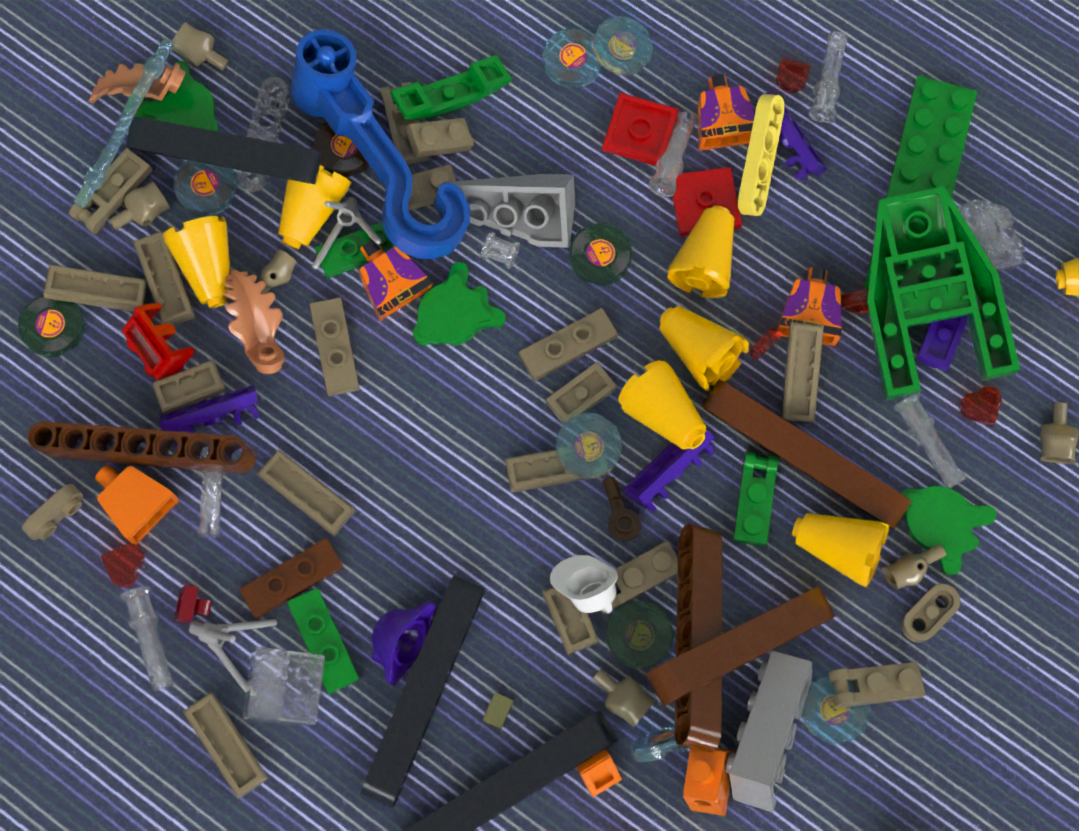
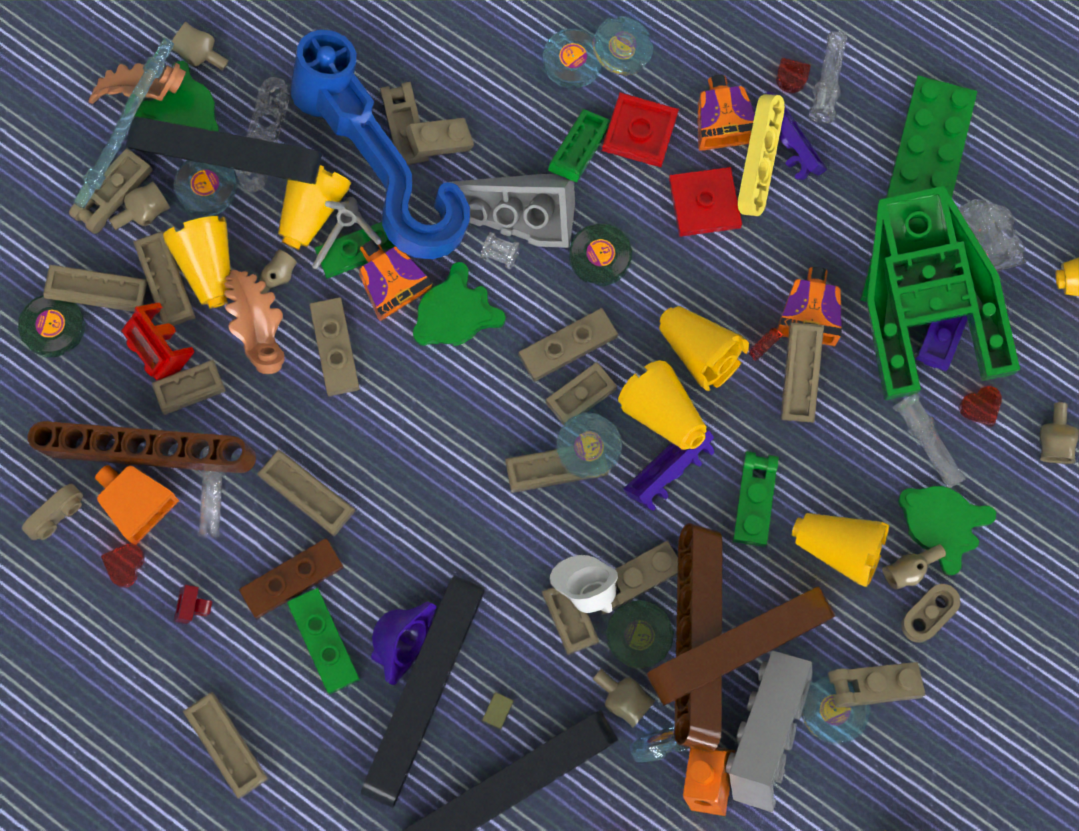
clear pin [120,586,174,692] -> none
dark purple plate [159,385,259,447] -> none
light grey plant [189,619,277,697] -> none
clear slope [242,647,325,725] -> none
dark brown tile [314,122,370,177] -> none
green slope [390,55,512,120] -> none
dark tan plate [408,164,456,210] -> none
orange tile [576,749,622,797] -> none
dark brown plate [602,477,641,541] -> none
clear pin [648,112,696,197] -> none
yellow cone [667,206,735,298] -> none
reddish brown beam [701,379,912,530] -> none
clear red tile [841,289,868,313] -> none
none -> green plate [548,109,611,183]

